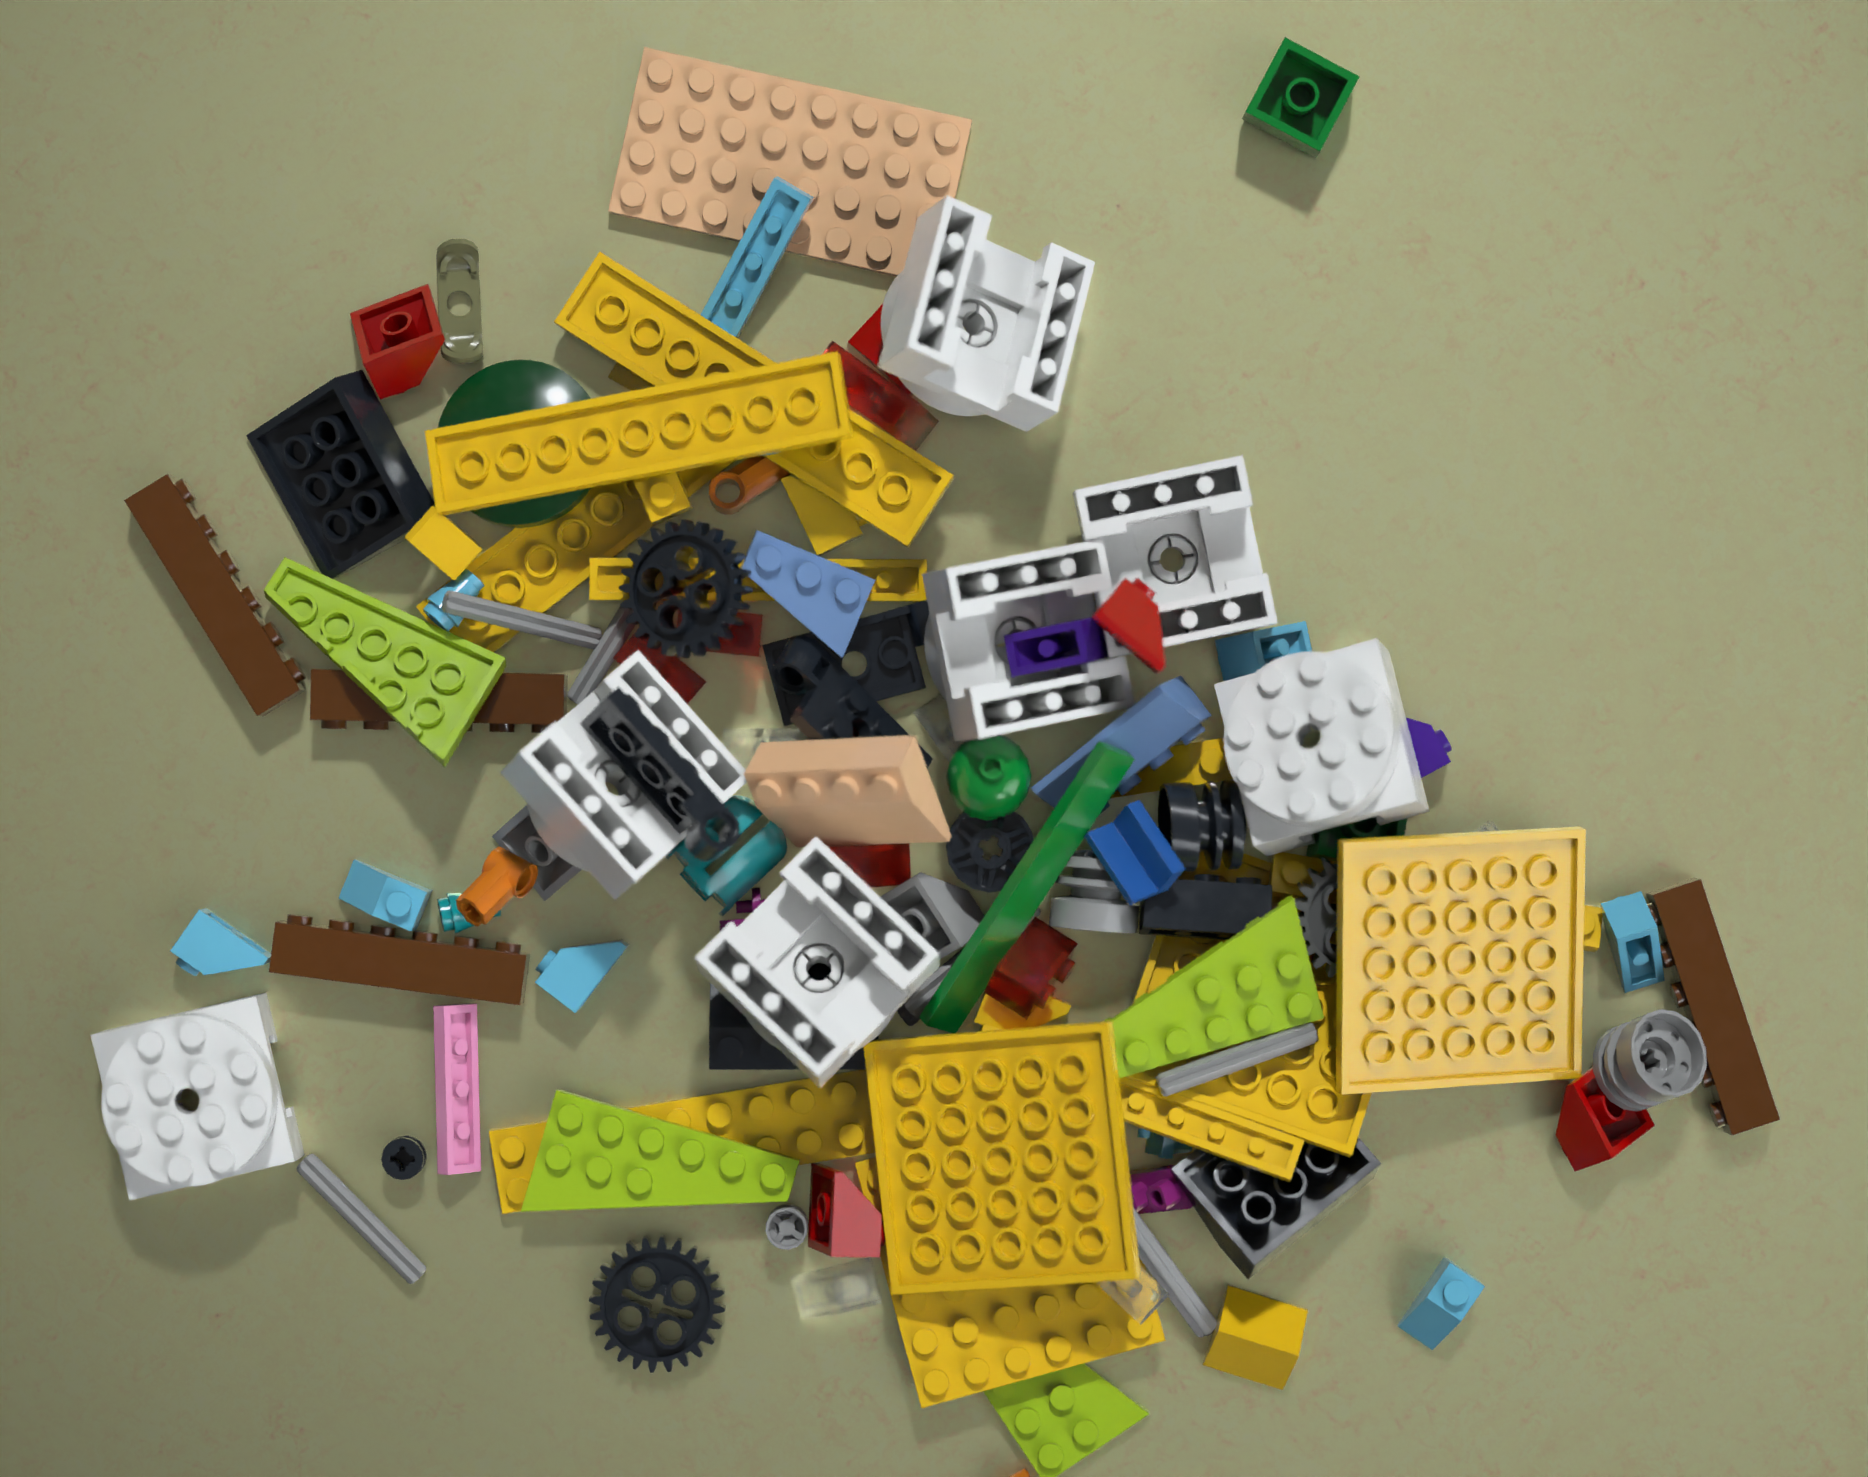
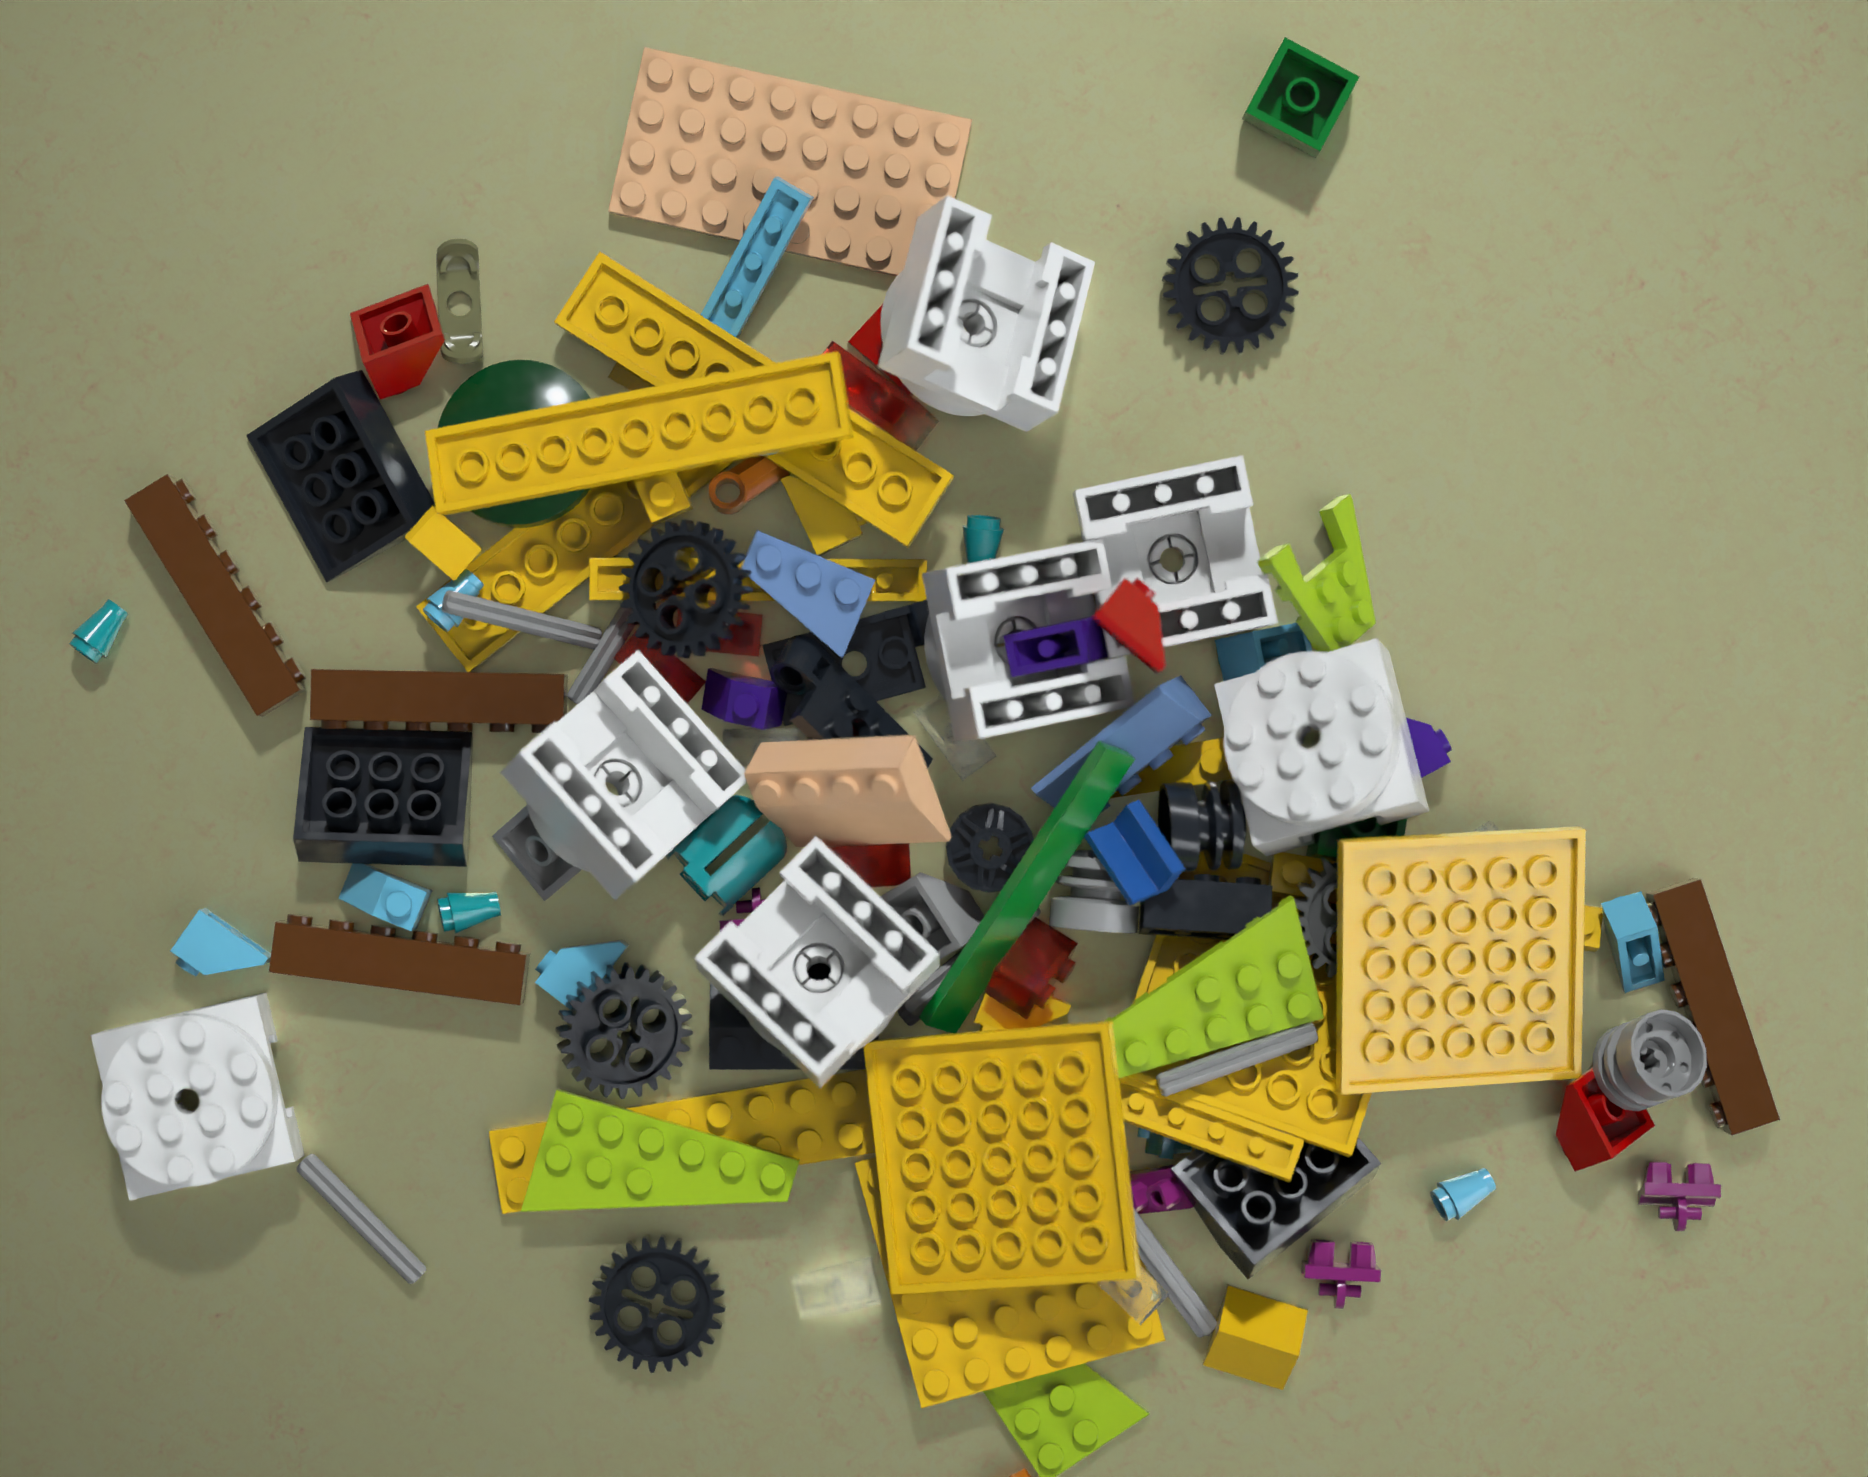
lime wing [264,557,507,767] -> none
black wheel [381,1135,427,1180] -> none
bright pink plate [433,1003,481,1175] -> none
orange piece [456,847,538,927] -> none
black hinge [580,686,740,861] -> none
light grey wheel [766,1203,809,1250] -> none
slope [808,1163,886,1257] -> none
green cylinder [946,735,1032,821] -> none
medium azure slope [1397,1257,1485,1350] -> none
none -> teal cone [69,599,128,664]
none -> black slope [293,727,473,867]
none -> black gear [555,962,693,1099]
none -> dark purple slope [701,668,787,730]
none -> teal cone [962,515,1004,564]
none -> black gear [1162,217,1299,355]
none -> lime wing [1257,494,1376,653]
none -> magenta hips [1301,1239,1381,1309]
none -> medium azure cone [1430,1168,1496,1221]
none -> magenta hips [1638,1162,1721,1232]

